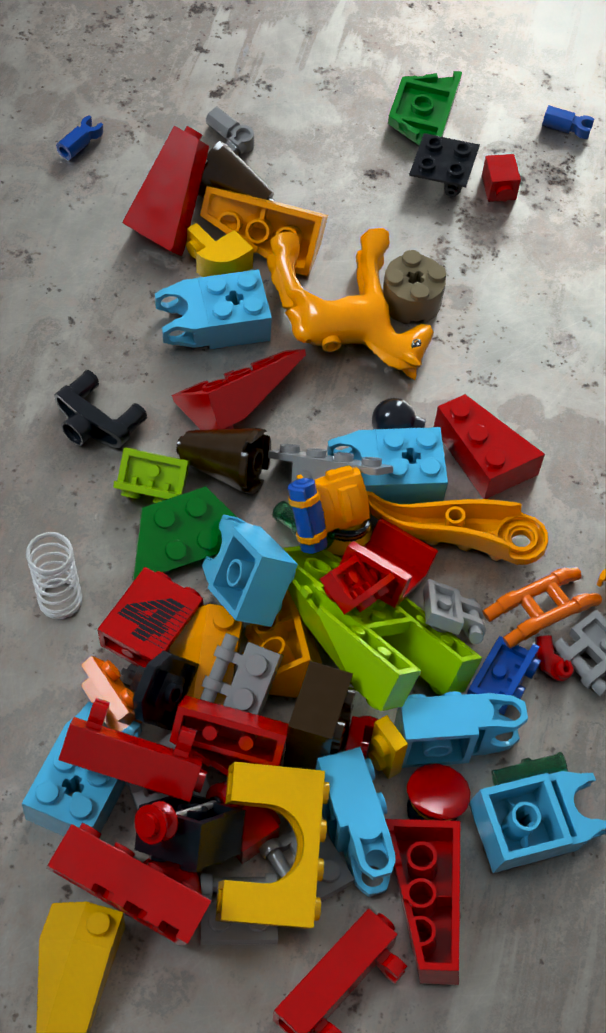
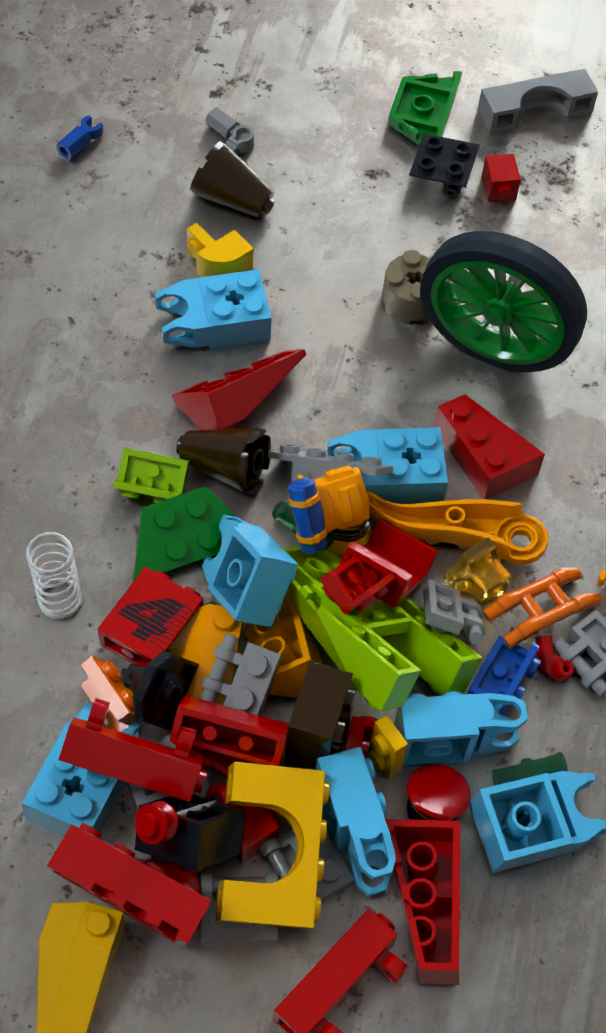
black connector [54,370,147,448] -> none
red slope [122,126,209,256] -> none
light orange wedge [200,186,328,276] -> none
light orange animal [267,228,434,380] -> none
black piece [372,398,426,430] -> none
blue bar [542,105,594,139] -> none
none -> wheel [420,231,587,372]
none -> clear yellow brick [443,537,511,607]
none -> light grey arch [478,68,598,133]

